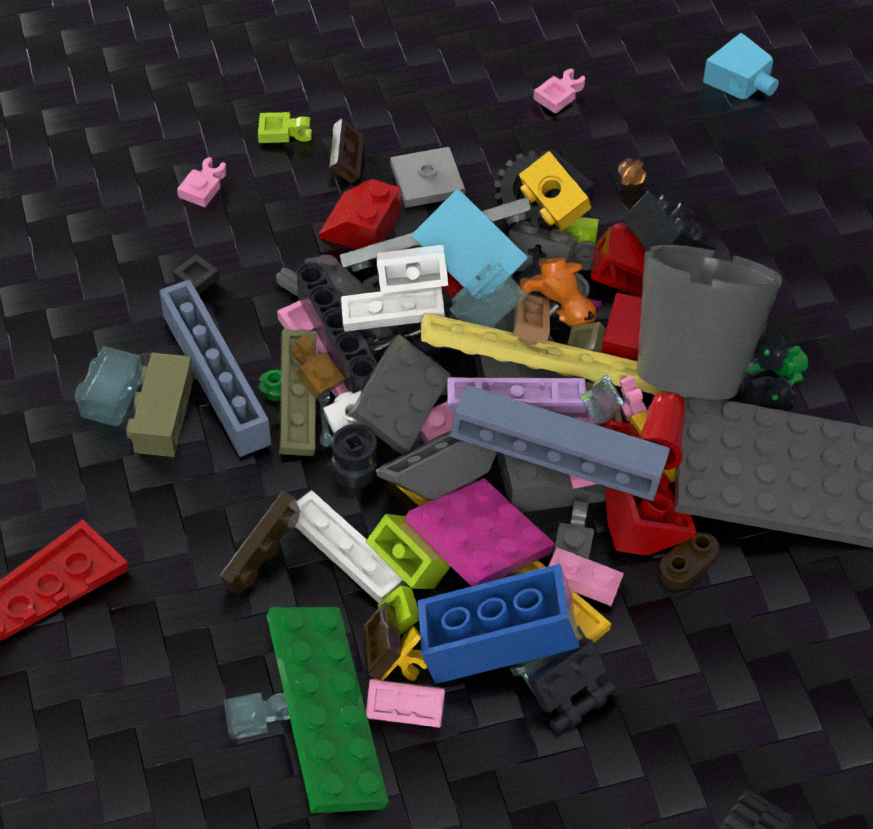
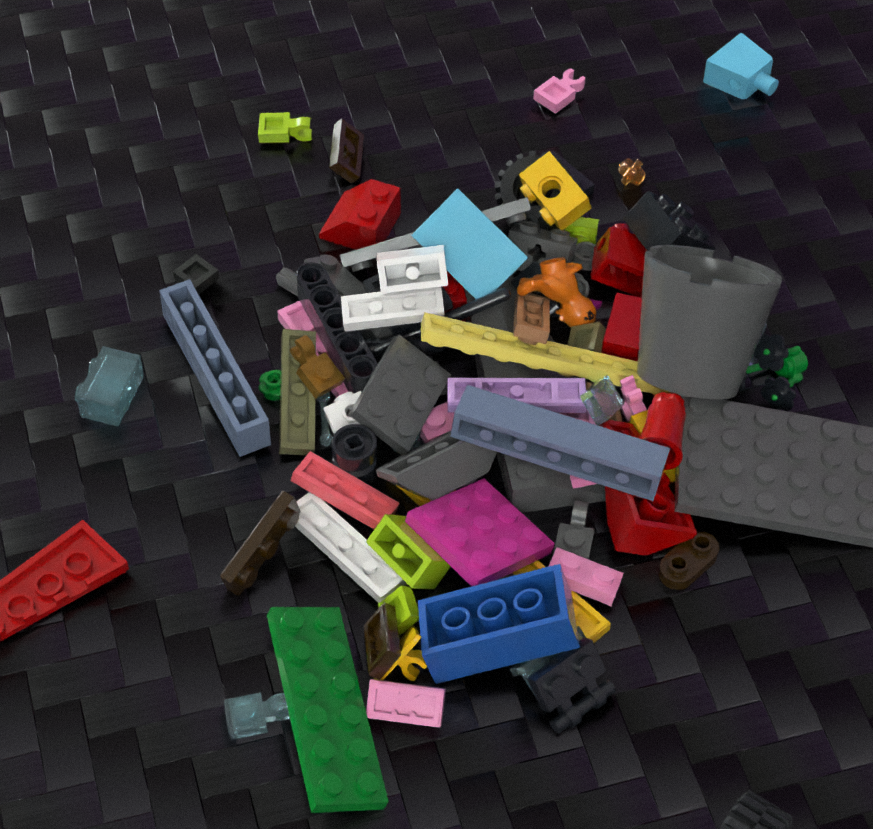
olive brick [127,353,194,457] -> none
bright pink plate [177,157,226,207] -> none
light grey plate [390,147,465,208] -> none
clear light blue bracket [449,263,528,328] -> none
none -> coral plate [290,451,400,529]

